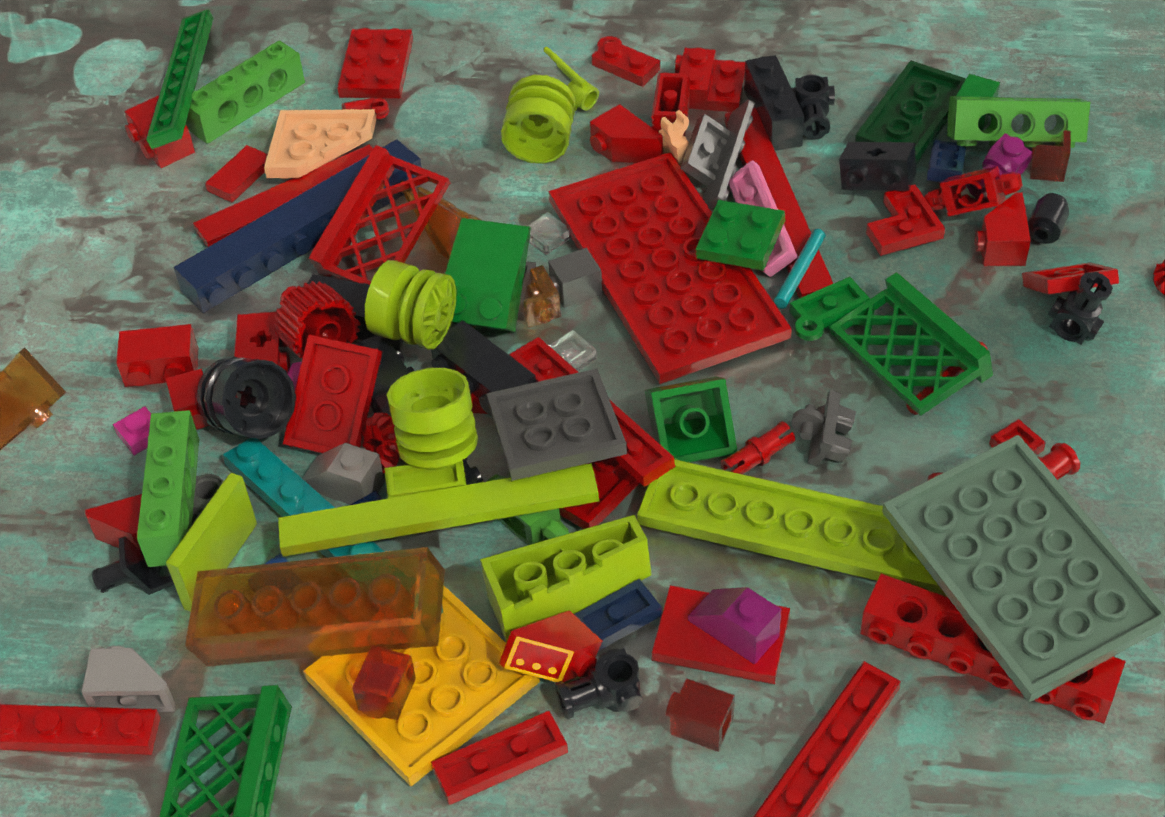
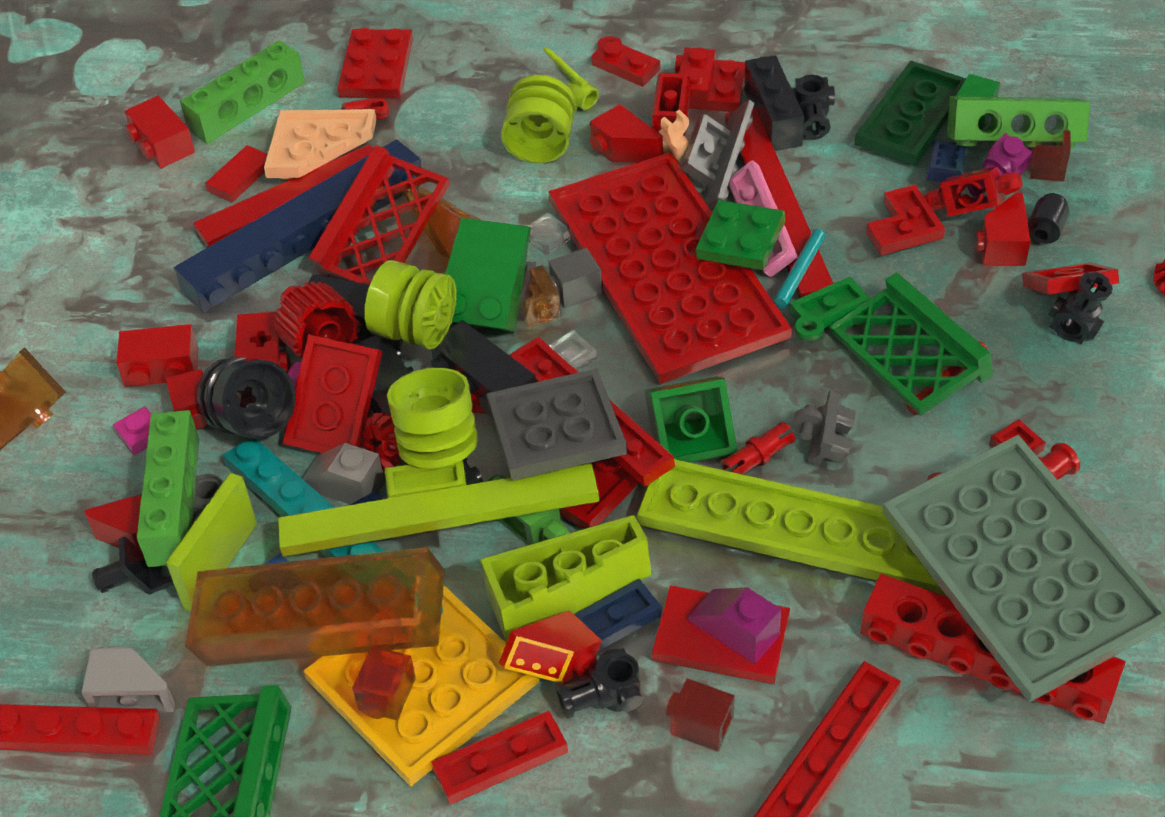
green tile [146,9,214,149] -> none
black brick [839,142,916,191] -> none

